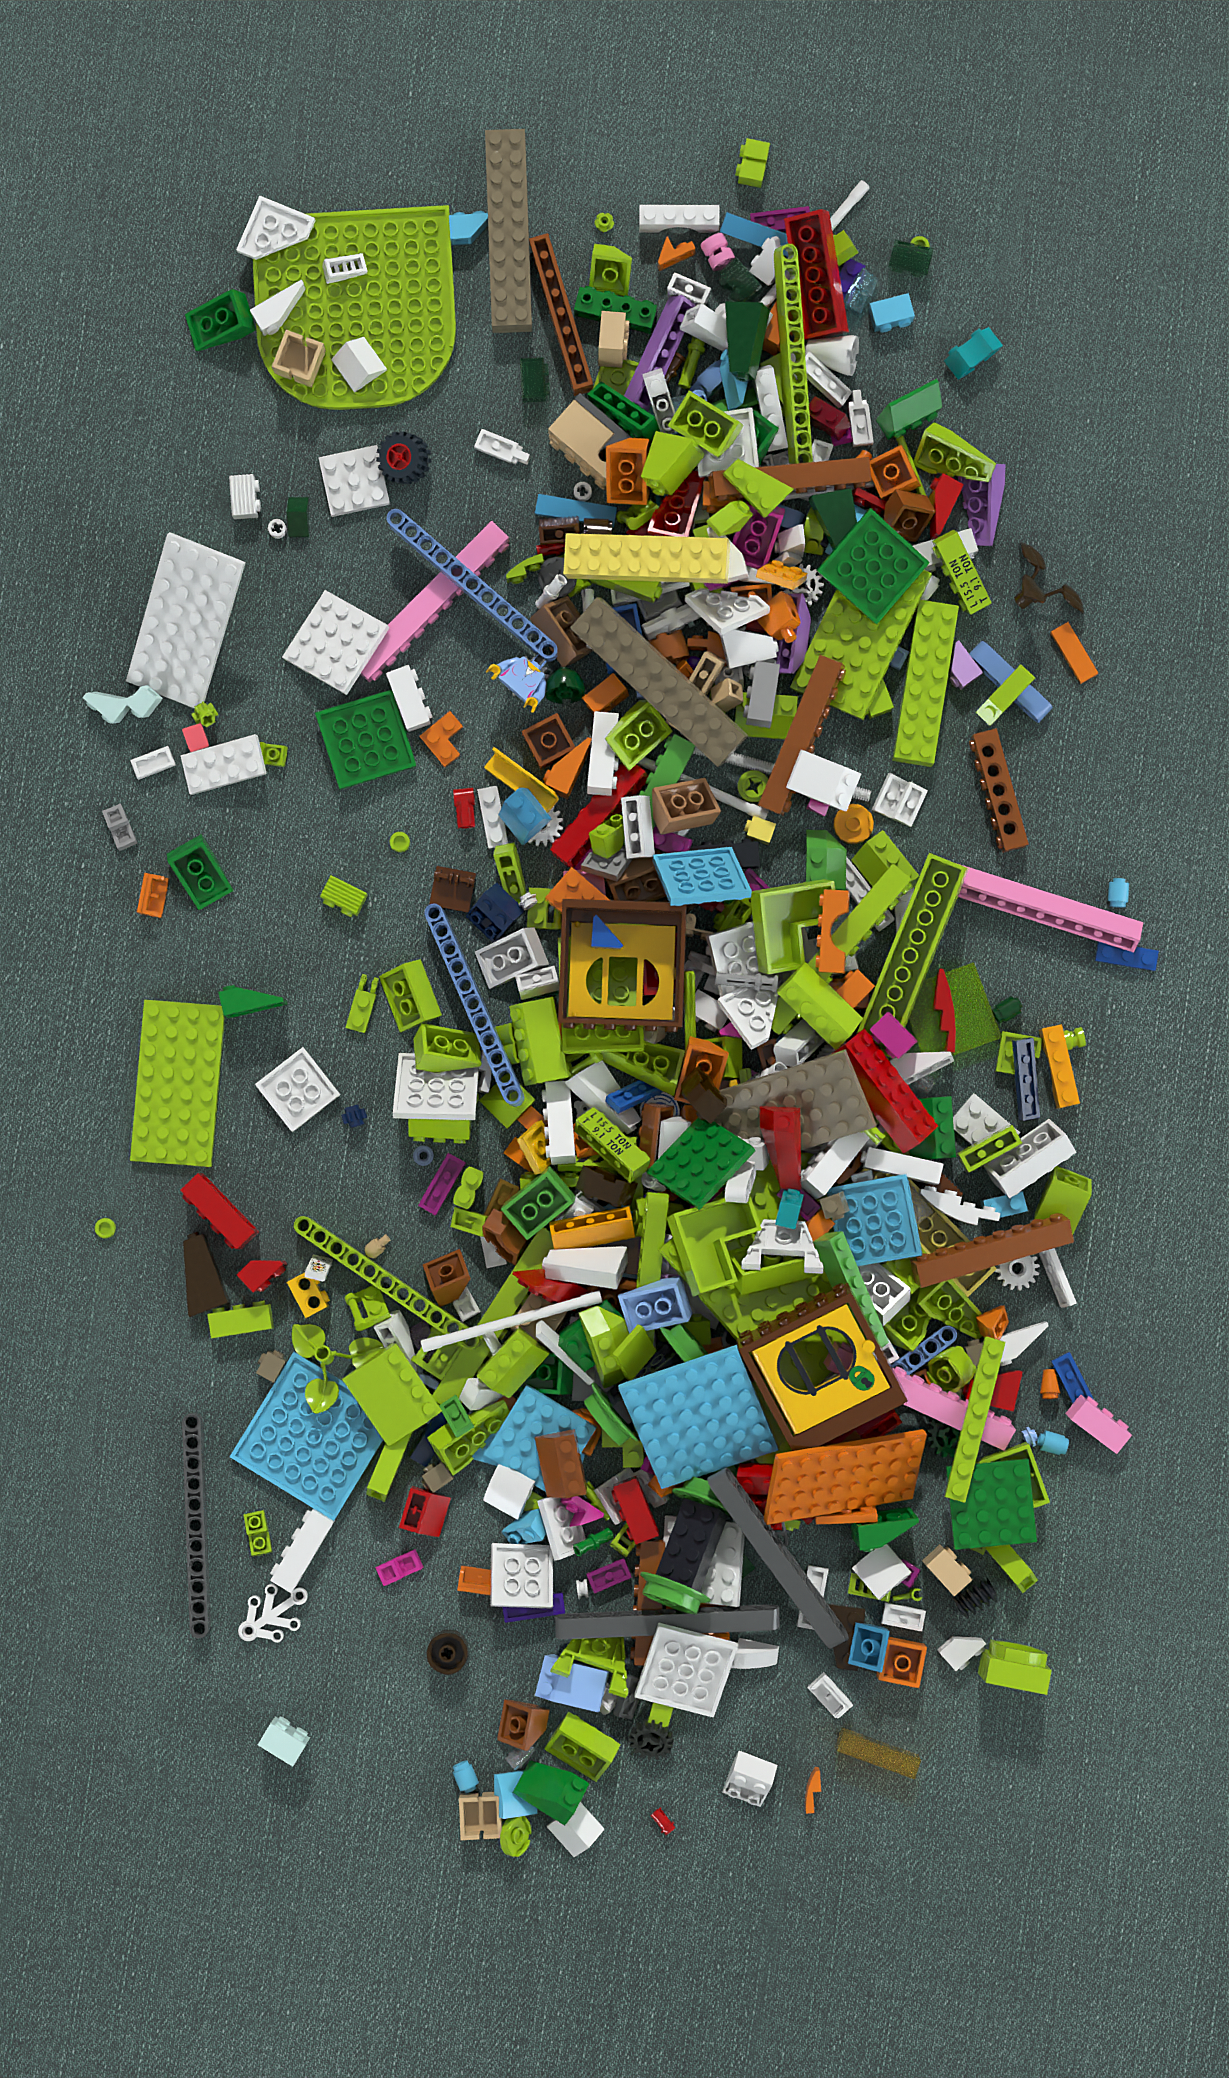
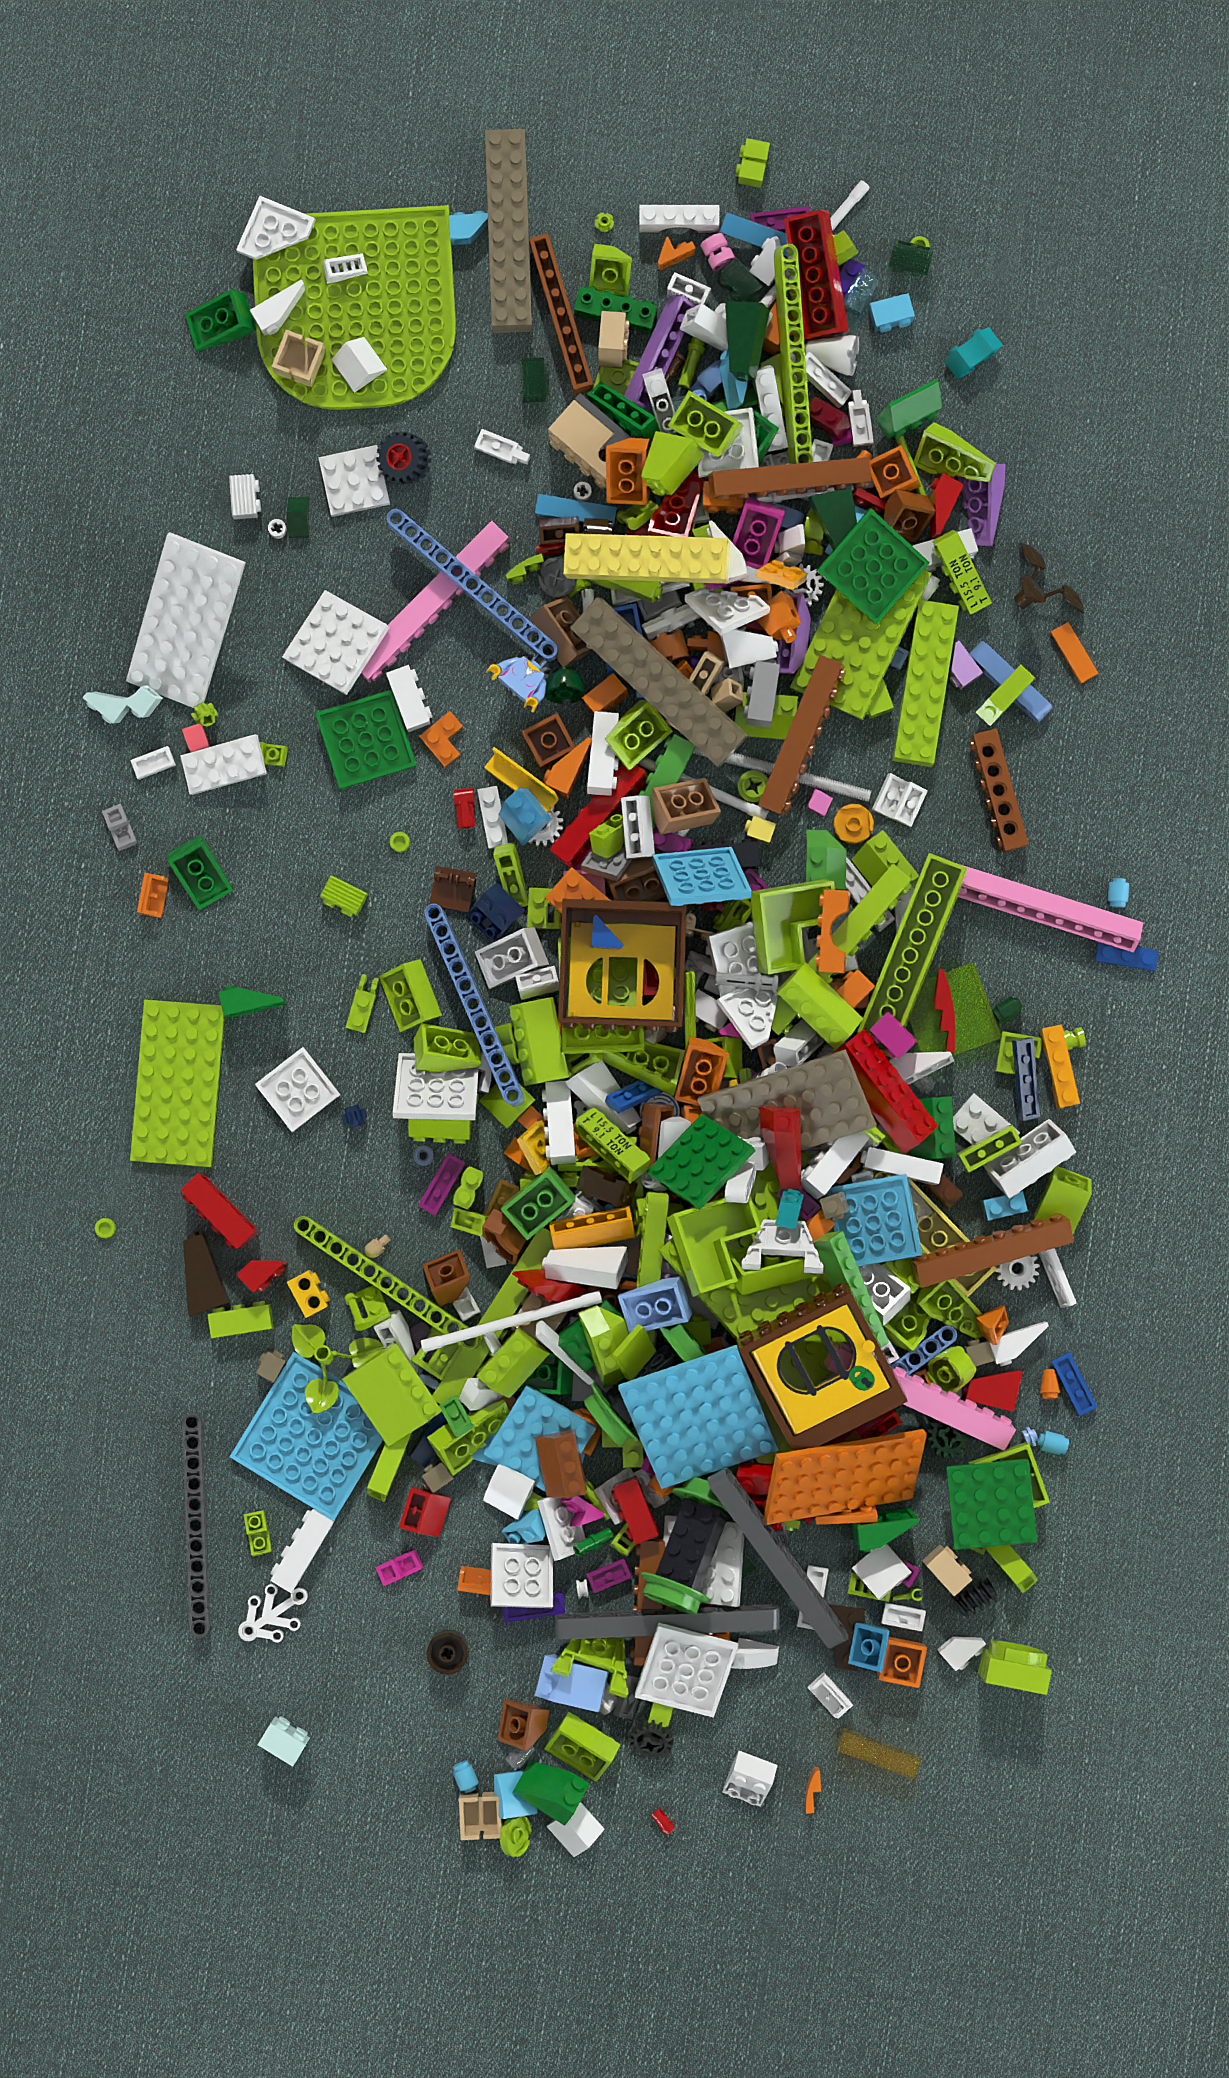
white tile [304,1254,333,1281] -> none
white plate [519,892,538,910] -> none
white pin [535,574,567,609] -> none
dark brown brick [681,1067,727,1124] -> none
lime slope [706,500,753,537] -> none
lime wing [722,459,794,518] -> none
white slope [786,750,861,811] -> none
white slope [918,1186,1000,1225] -> none
lime plate [944,1337,1006,1503] -> none
bright pink brick [1065,1395,1132,1454] -> none

